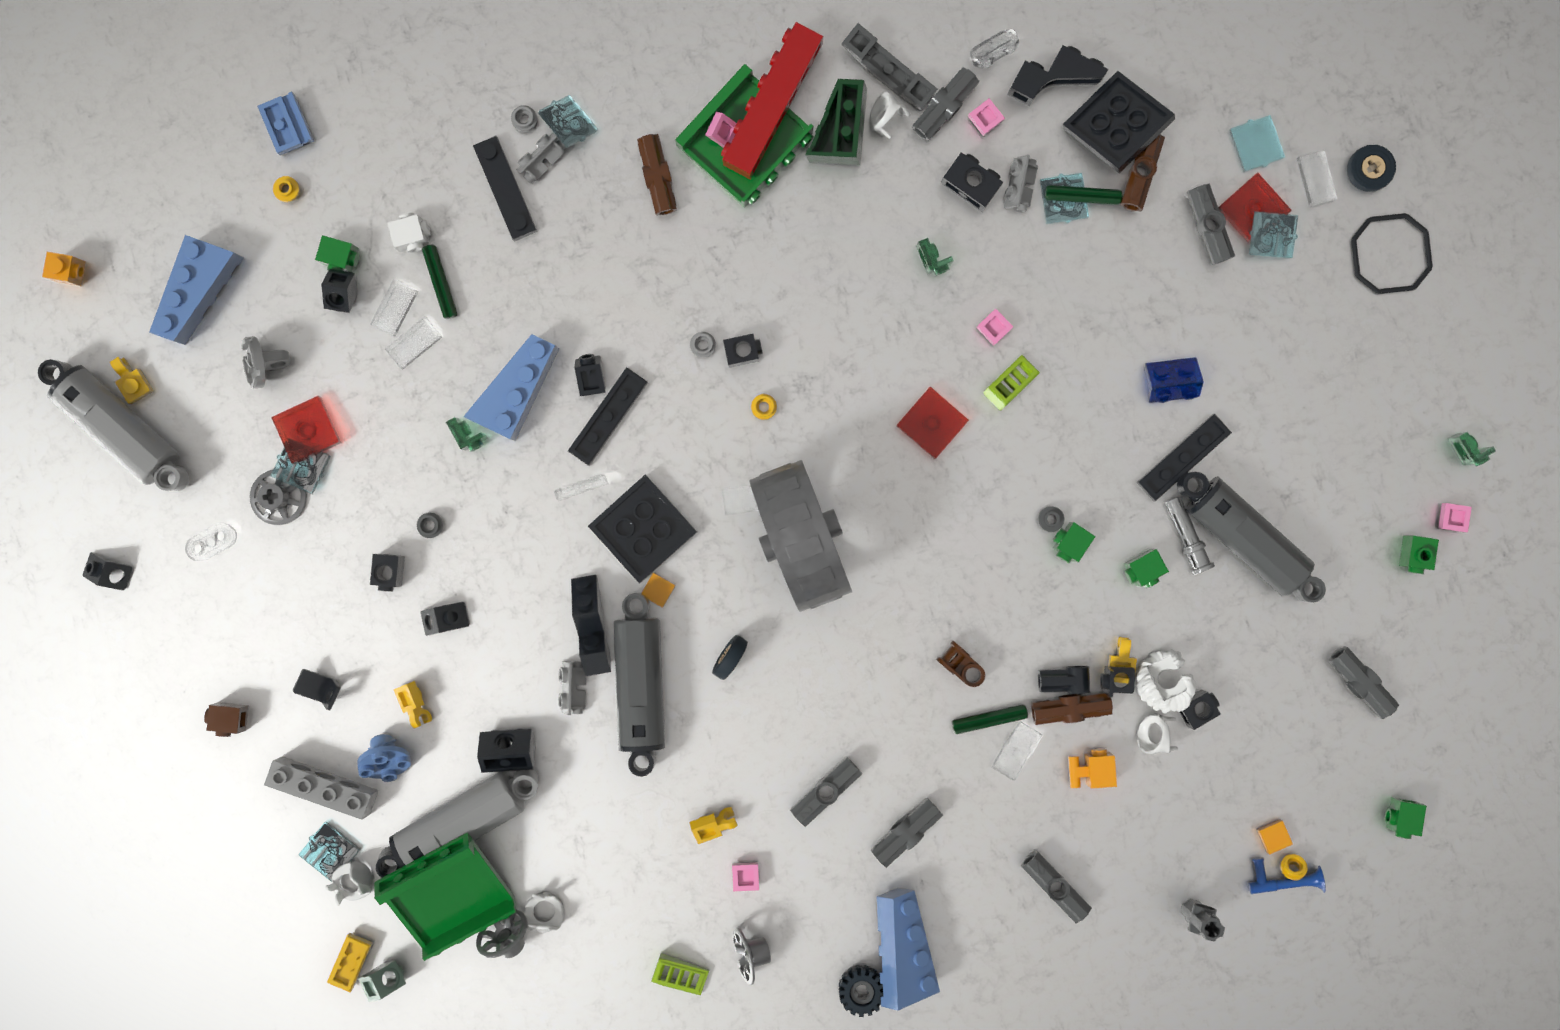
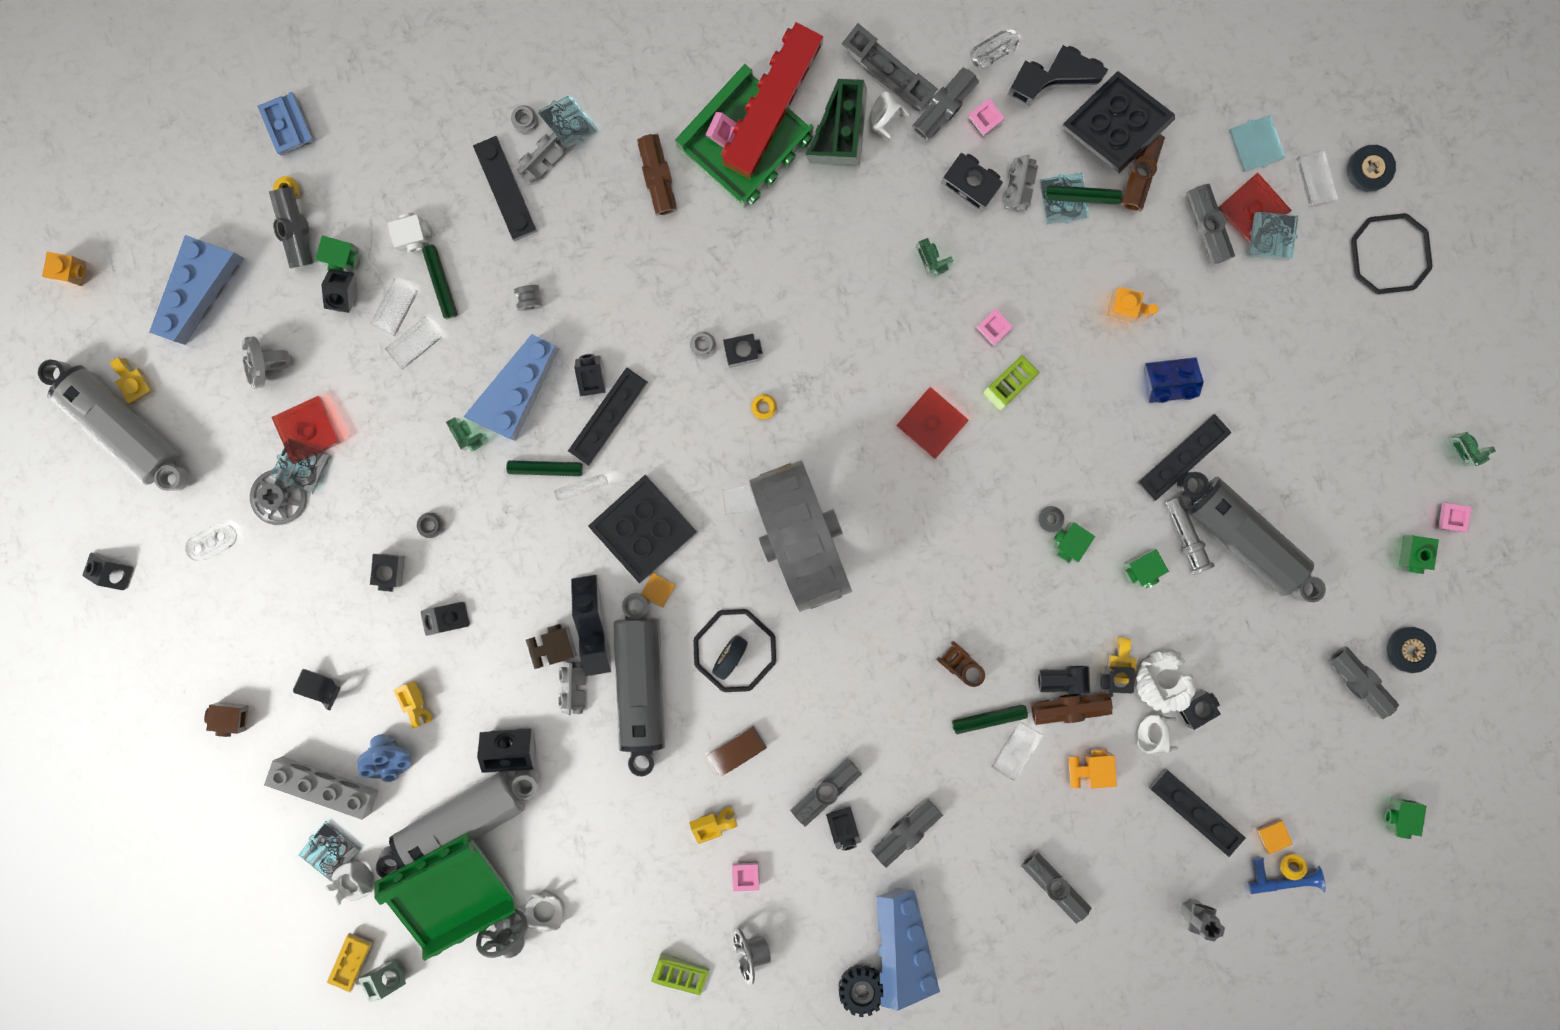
none -> dark grey piece [269,187,313,268]
none -> dark green axle [506,460,583,476]
none -> flat silver wheel [514,285,543,311]
none -> dark brown brick [525,624,578,669]
none -> black piece [693,609,777,692]
none -> reddish brown slope [707,726,767,777]
none -> black bracket [826,807,861,851]
none -> light orange brick [1106,287,1159,322]
none -> black plate [1149,768,1246,857]
none -> black bush [1387,627,1437,673]

